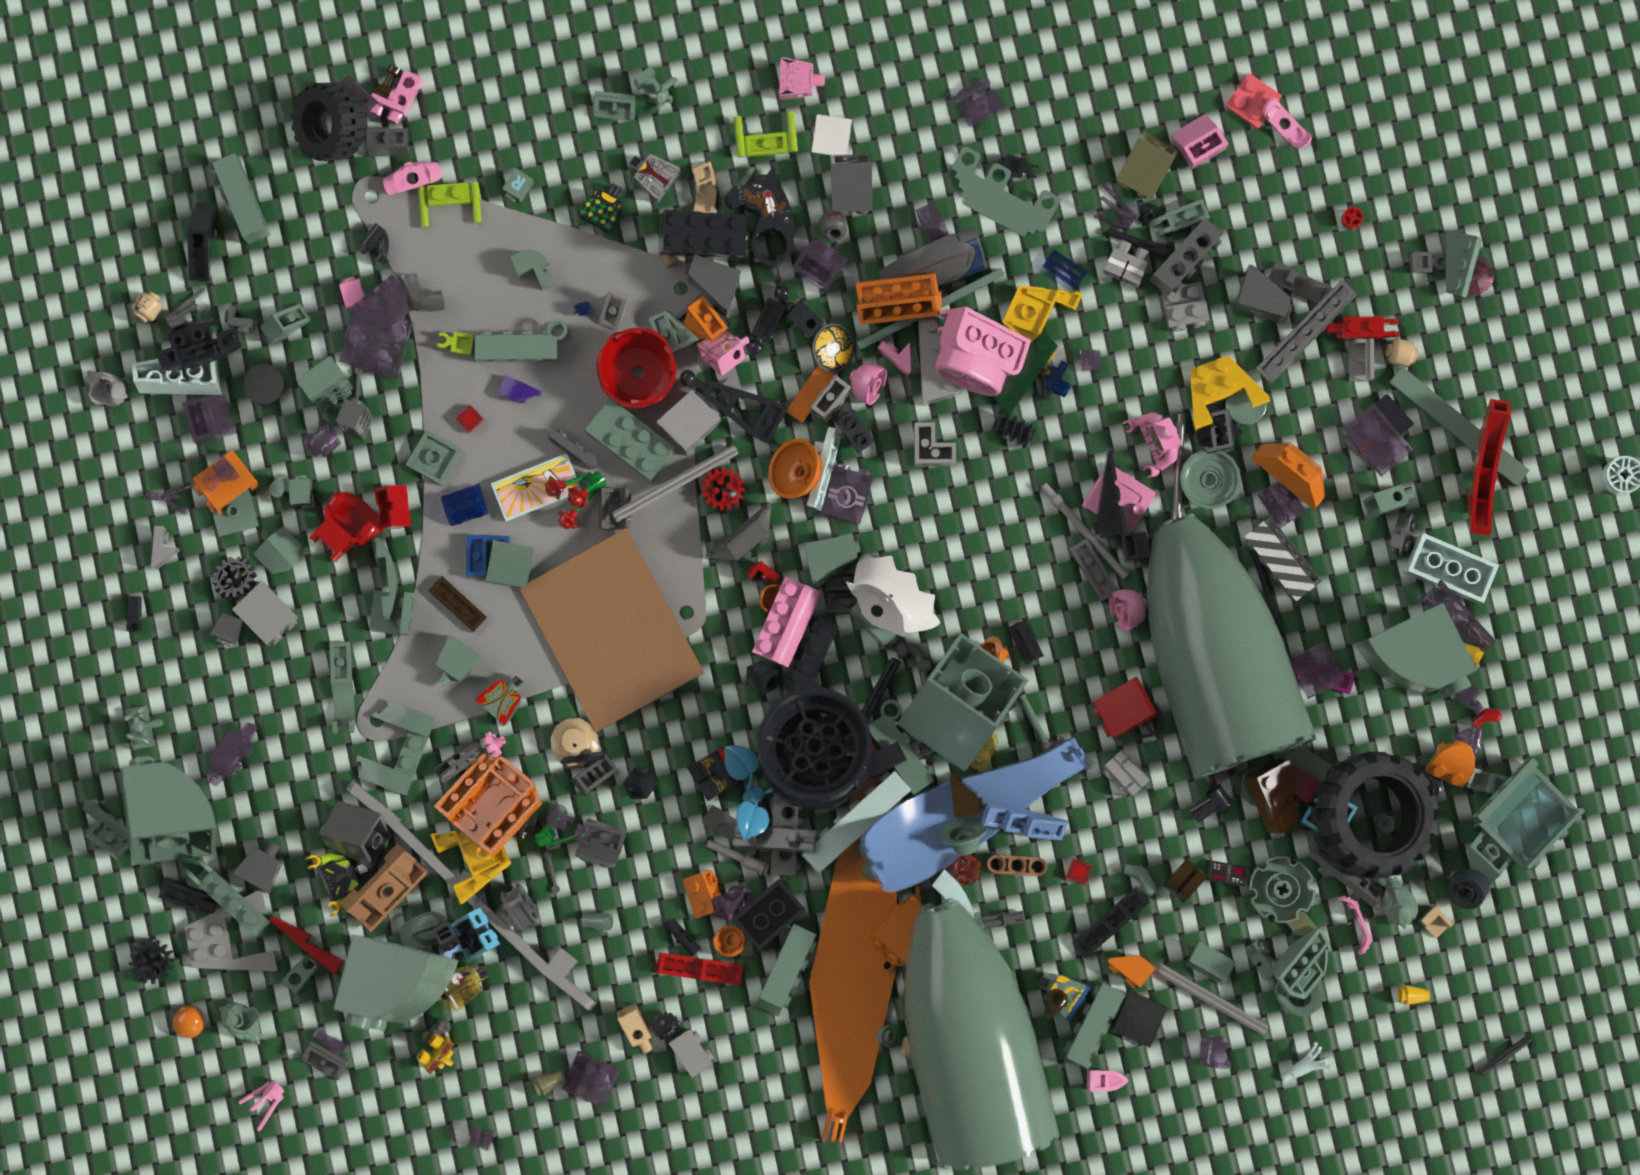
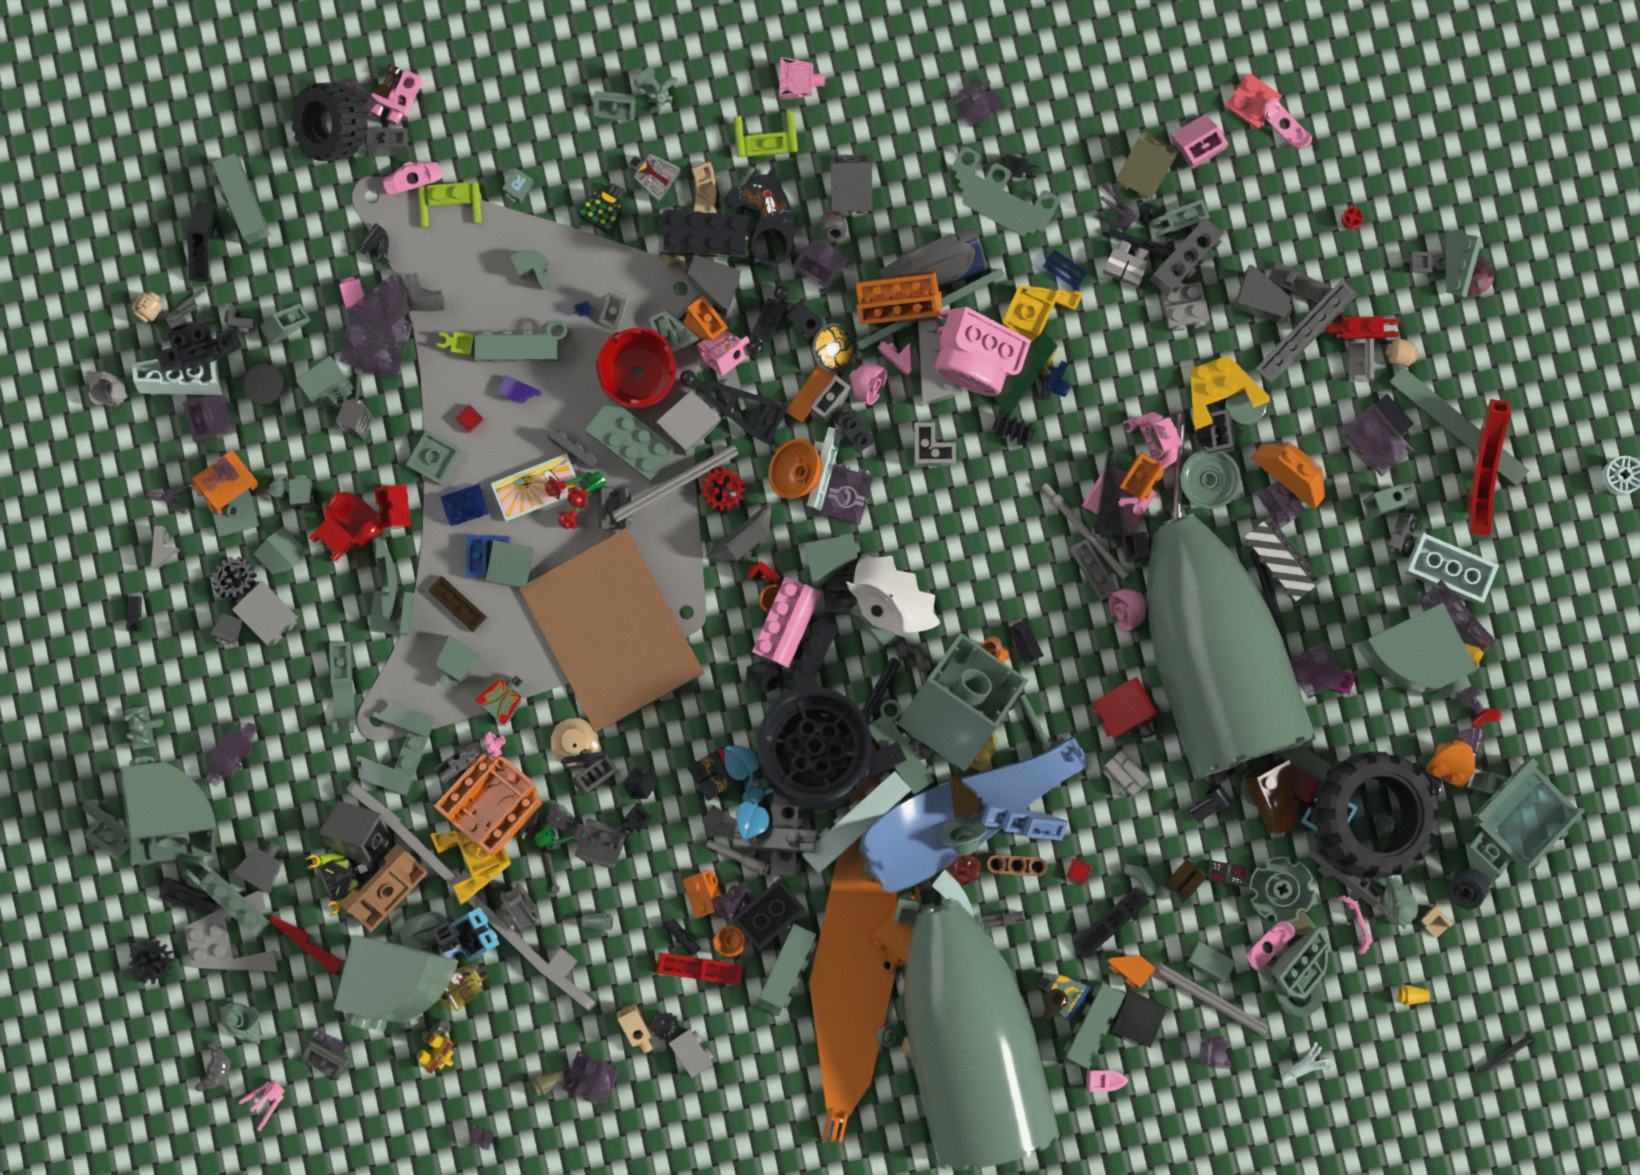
orange hair [173,1005,204,1039] -> none
sand green leg [281,954,320,995] -> none
clear purple helmet [305,419,341,458] -> none
white sticker [811,114,852,155] -> none
clear purple slope [916,202,949,243] -> none
clear purple slope [1080,349,1101,372] -> none
none -> dark grey piece [195,1042,231,1092]
none -> black plate [619,805,653,839]
none -> sand green panel [894,896,920,925]
none -> orange bracket [1119,451,1164,502]
none -> bright pink piece [1246,921,1295,971]

